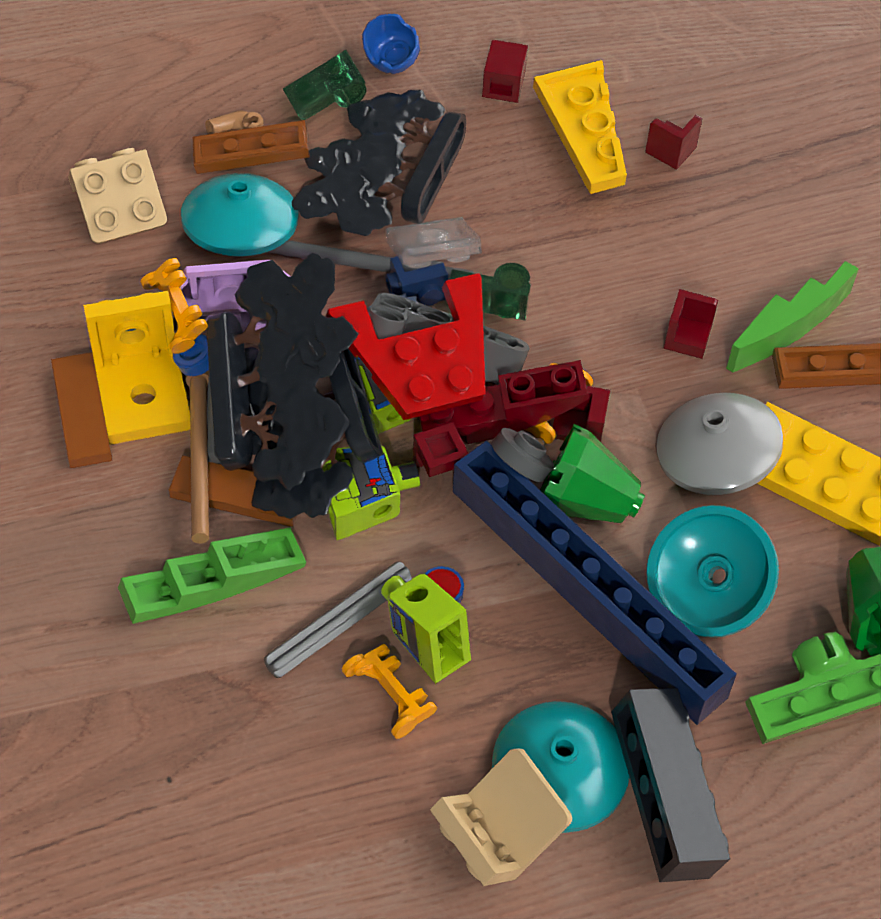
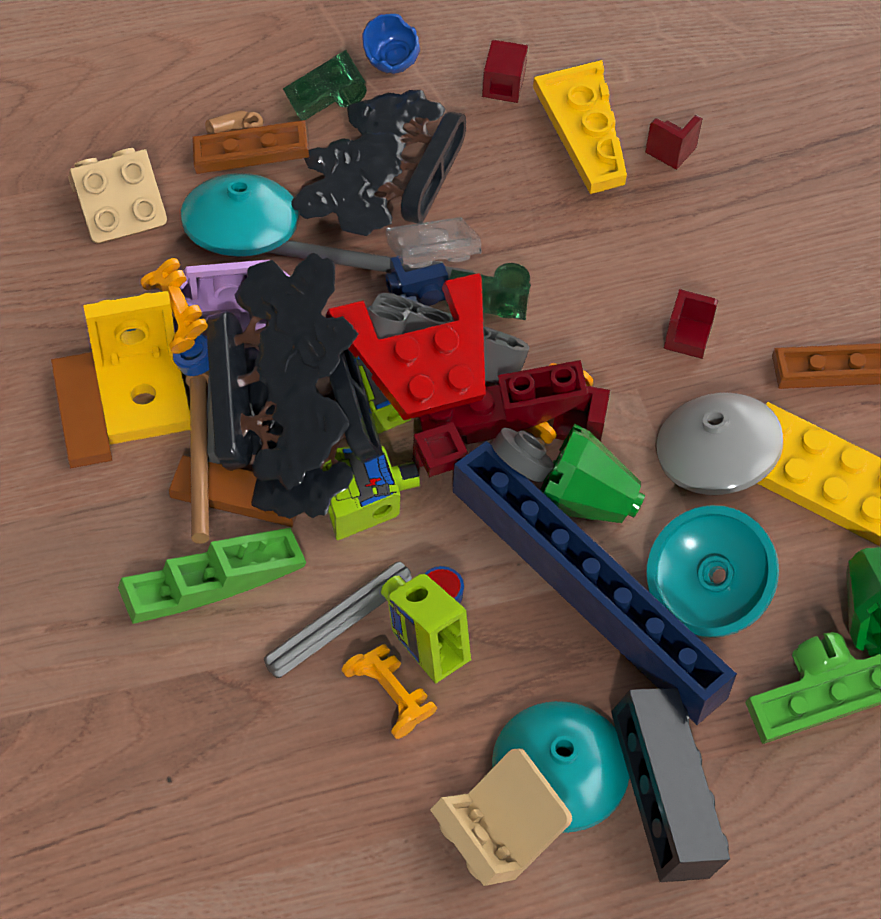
bright green slope [726,261,859,373] -> none

